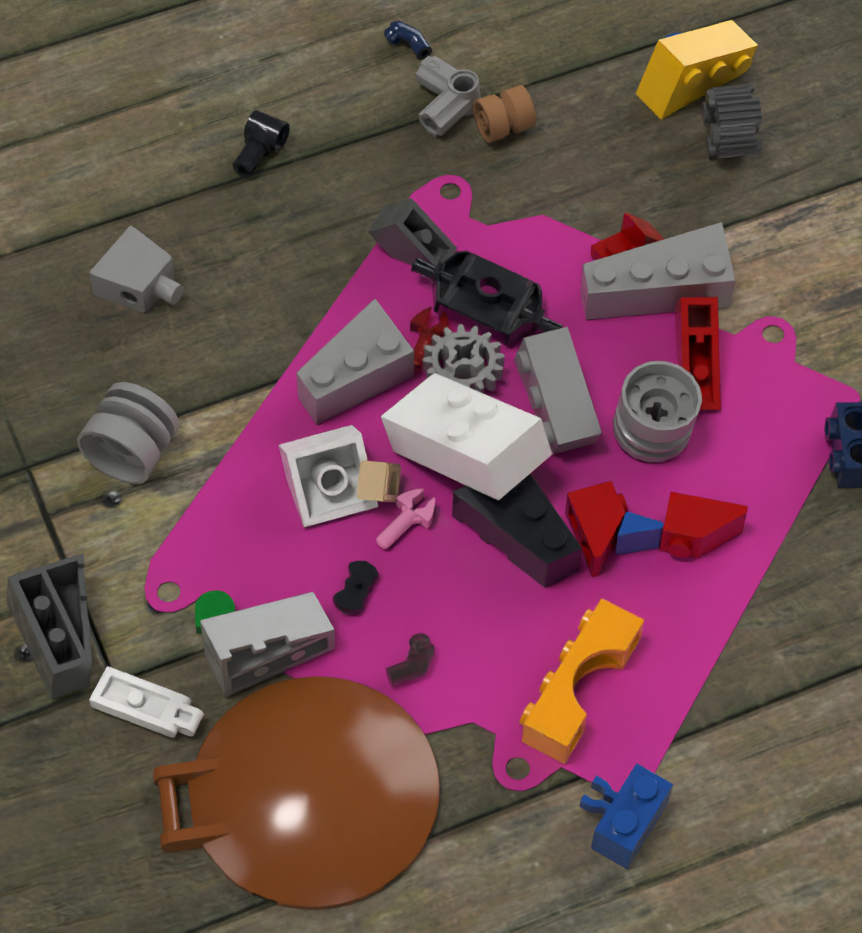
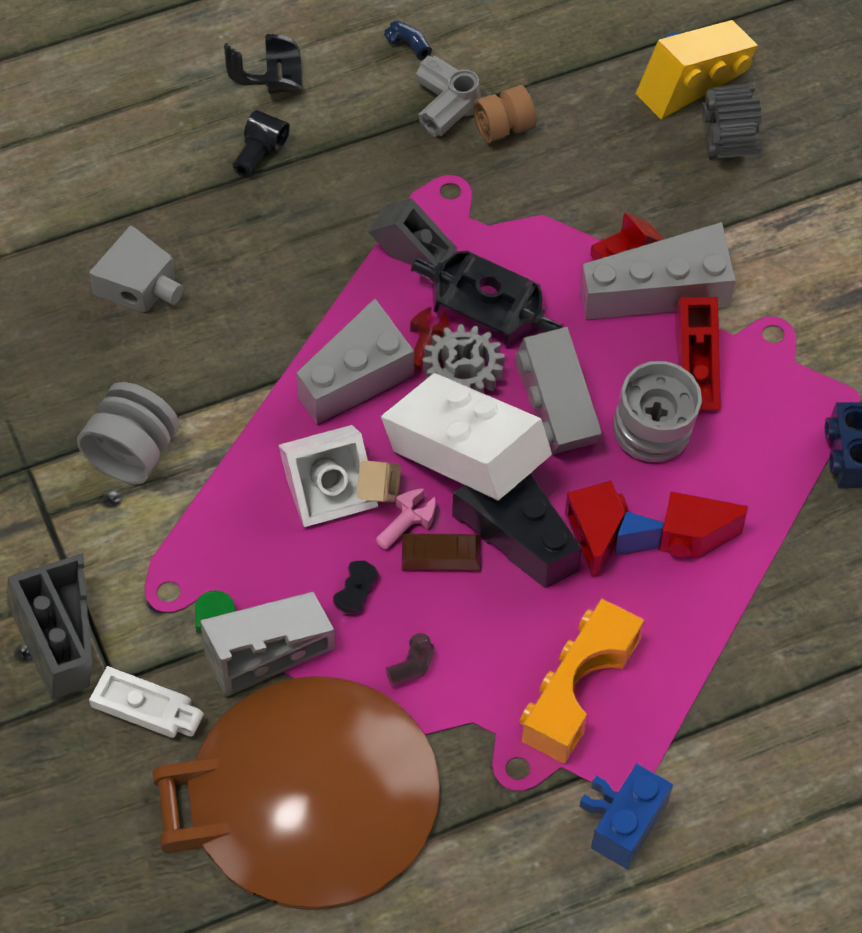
none -> black helmet [224,34,303,93]
none -> reddish brown tile [402,534,480,571]

